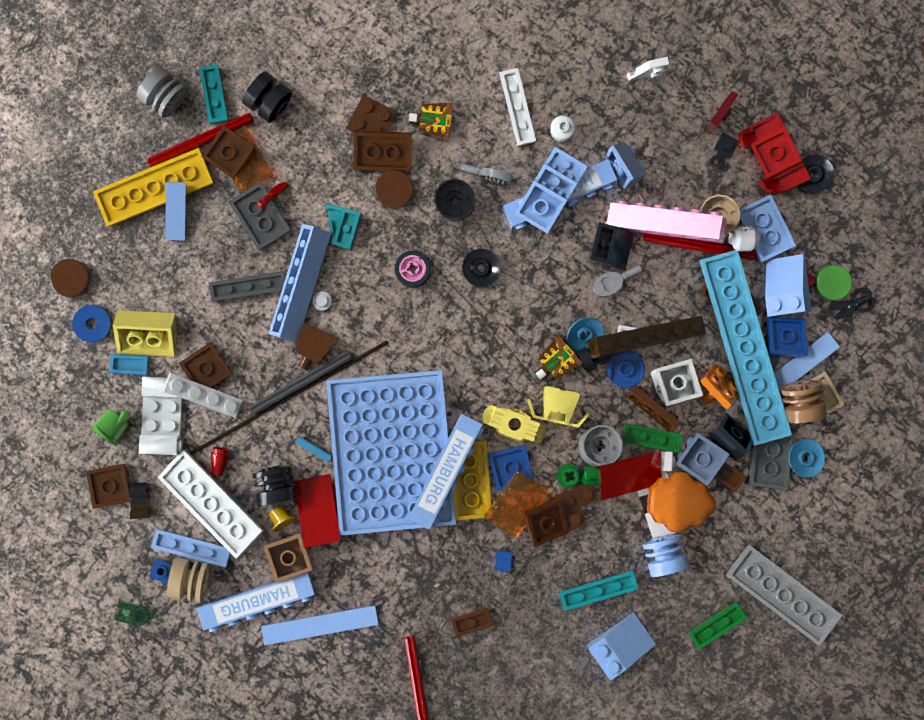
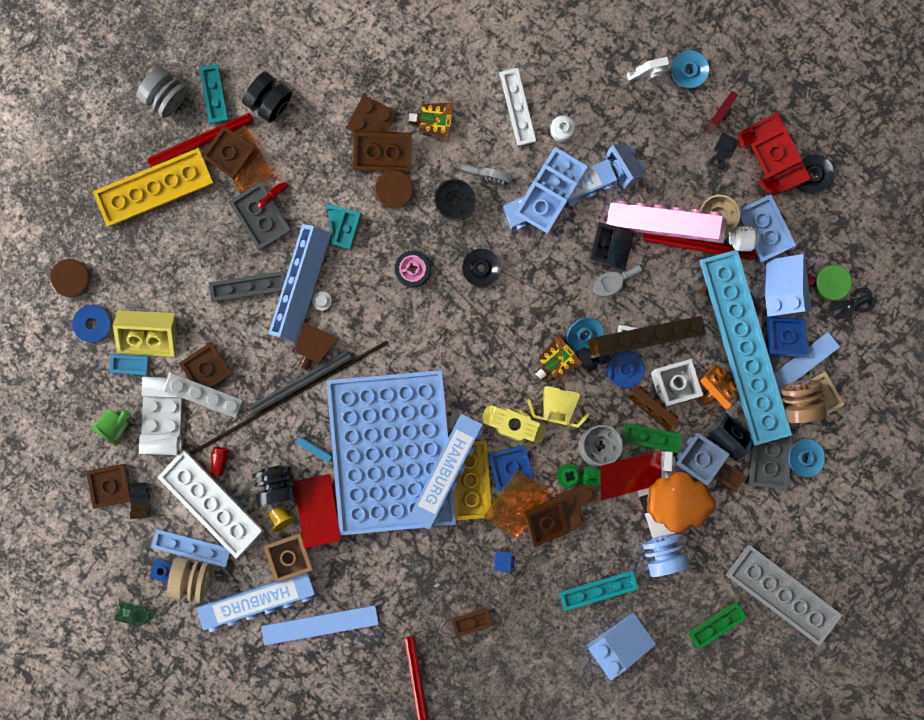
light blue tile [165,182,186,240] -> none
none -> dark azure dish [671,50,709,88]

